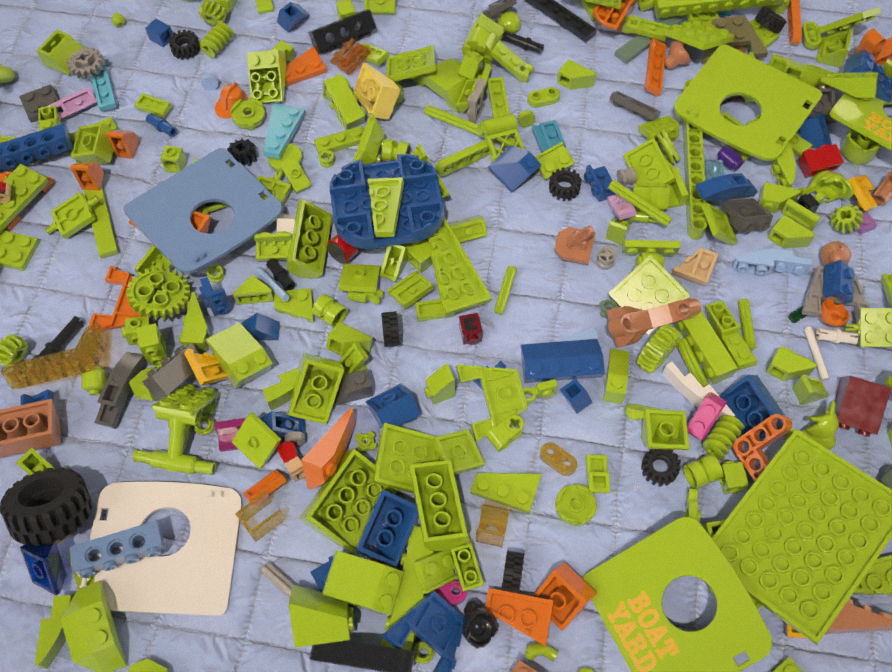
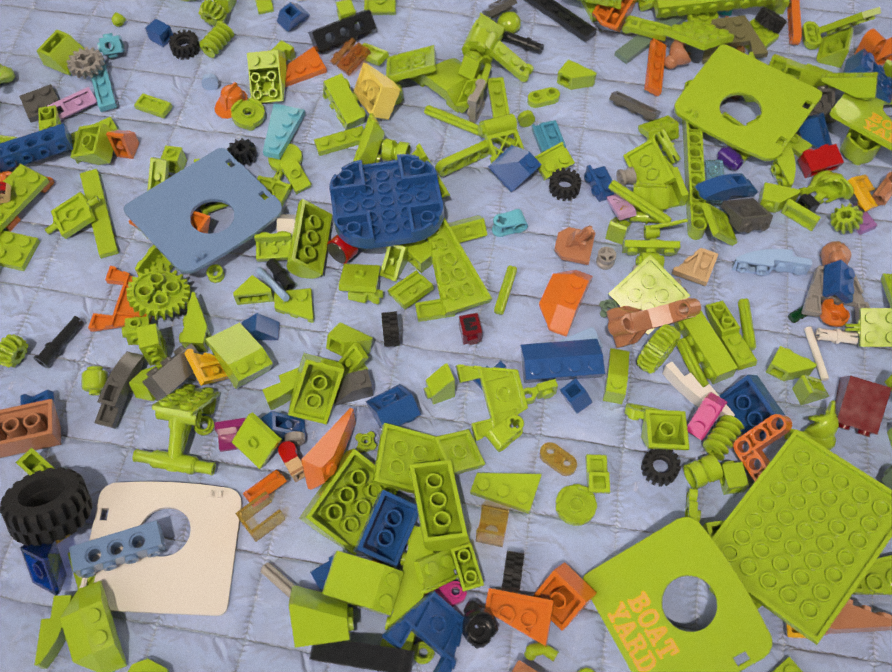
clear yellow beam [1,323,109,389] -> none
orange slope [70,162,104,190] -> none
blue pin [146,113,177,137] -> none
blue bracket [199,277,232,316] -> none
lime wheel [312,294,348,328] -> none
lime bush [319,150,335,168] -> none
lime wing [368,177,404,237] -> none
lime slope [767,215,816,248] -> none
none -> medium azure brick [97,33,125,58]
none -> lime slope [147,157,172,191]
none -> medium azure piece [492,209,528,237]
none -> orange wedge [539,270,593,337]
none -> lime plant [644,219,688,241]

